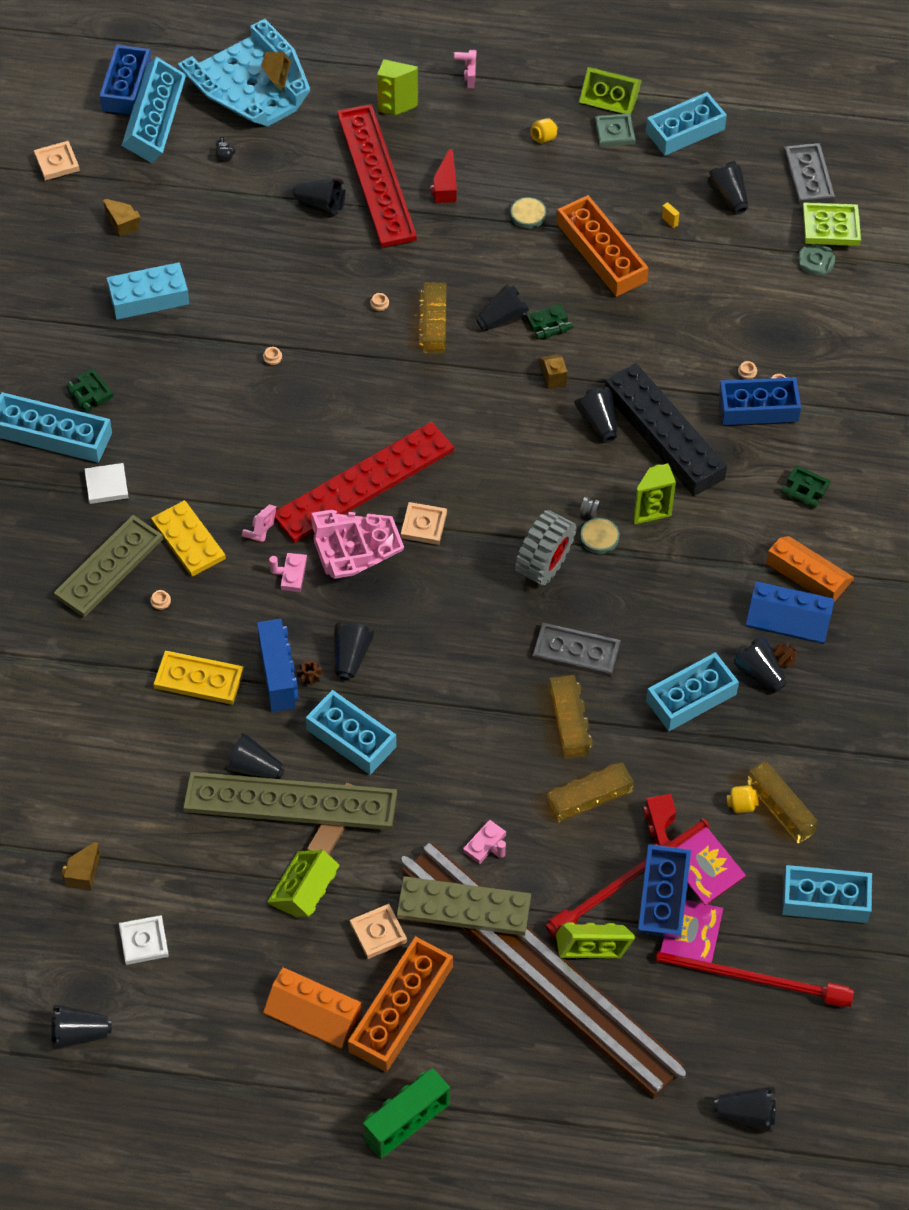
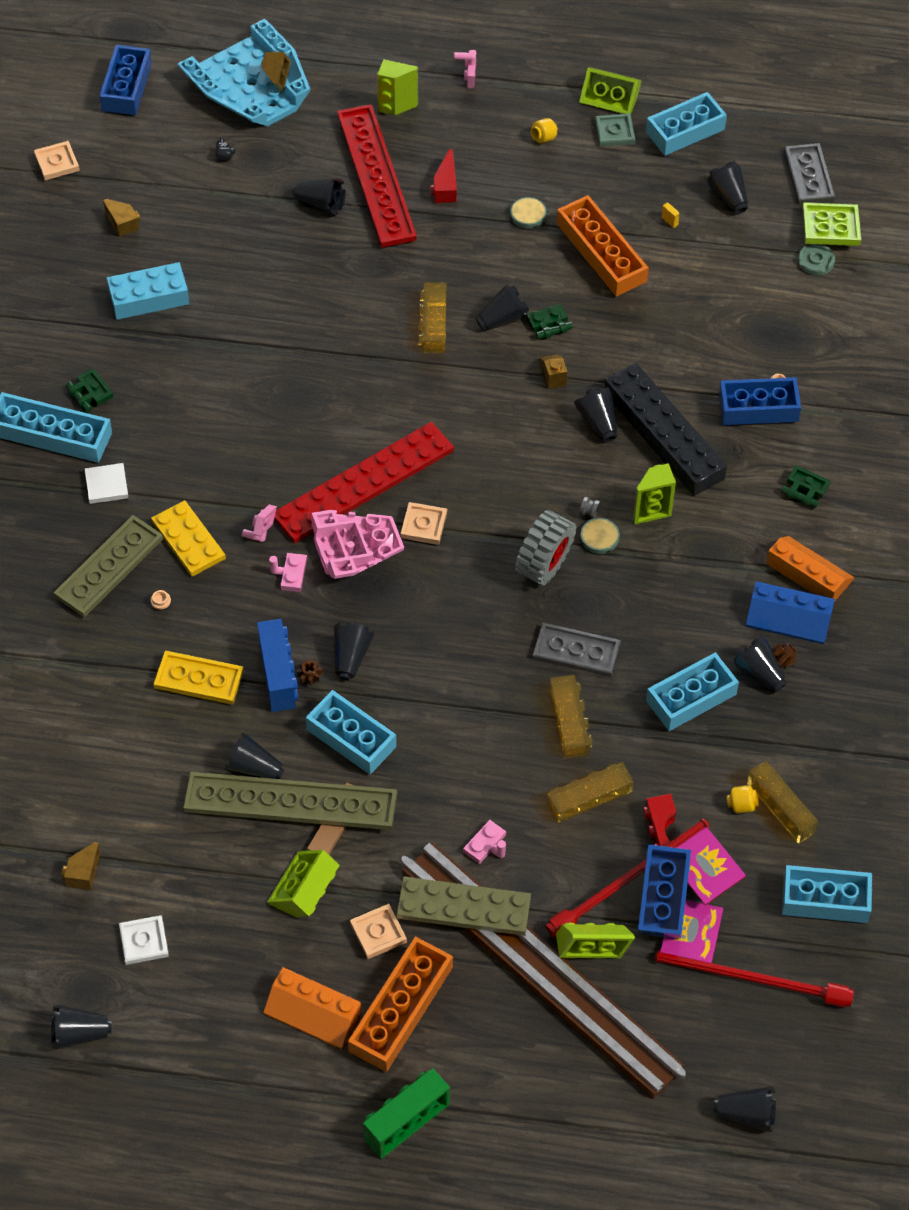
medium azure brick [122,57,186,163] -> none
light nougat plate [263,347,282,365] -> none
light nougat plate [370,293,389,311] -> none
light nougat plate [738,361,757,379] -> none

